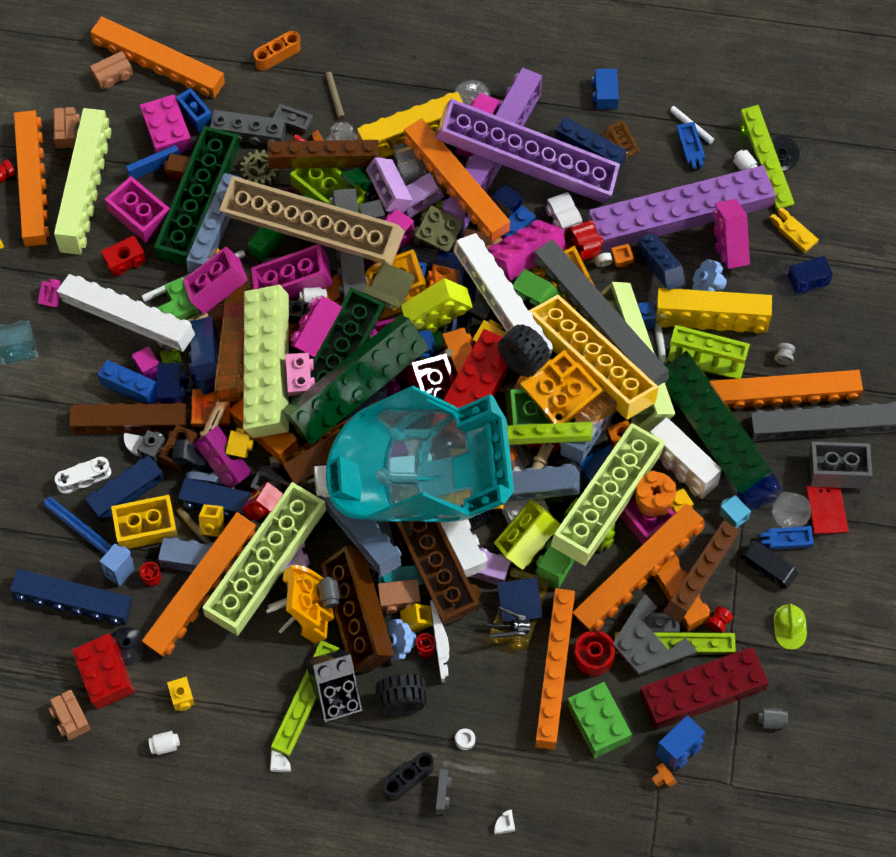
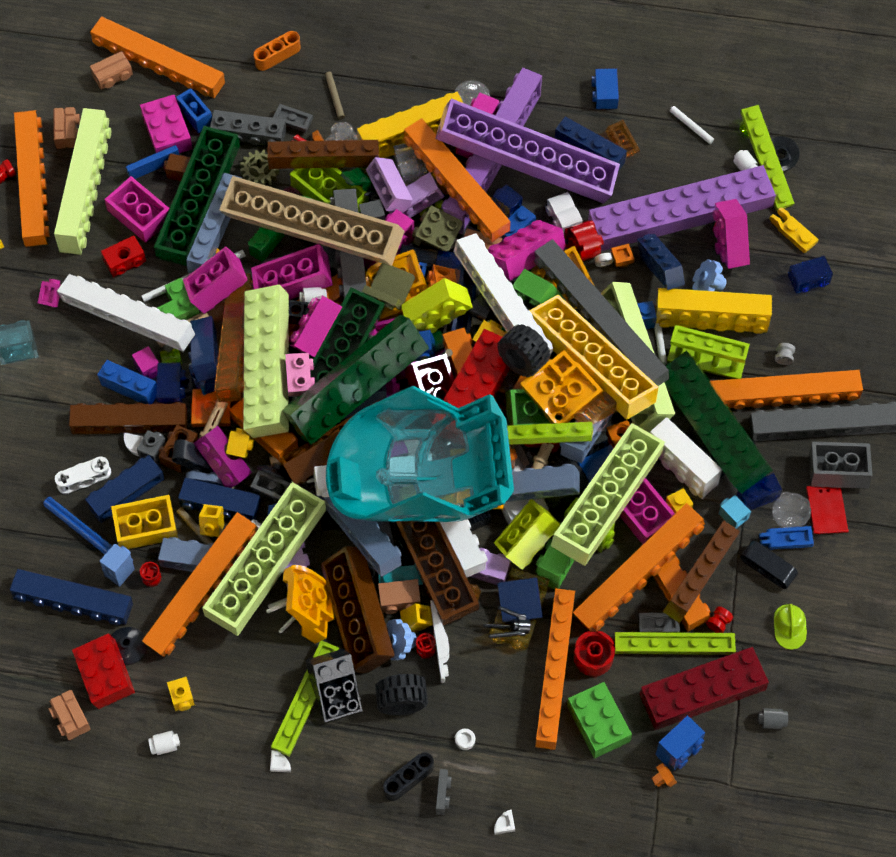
red brick [241,482,283,522] -> none
dark grey brick [318,577,340,608] -> none
dark grey wing [613,594,697,676] -> none
orange brick [635,471,676,517] -> none
blue hinge [676,122,705,170] -> none

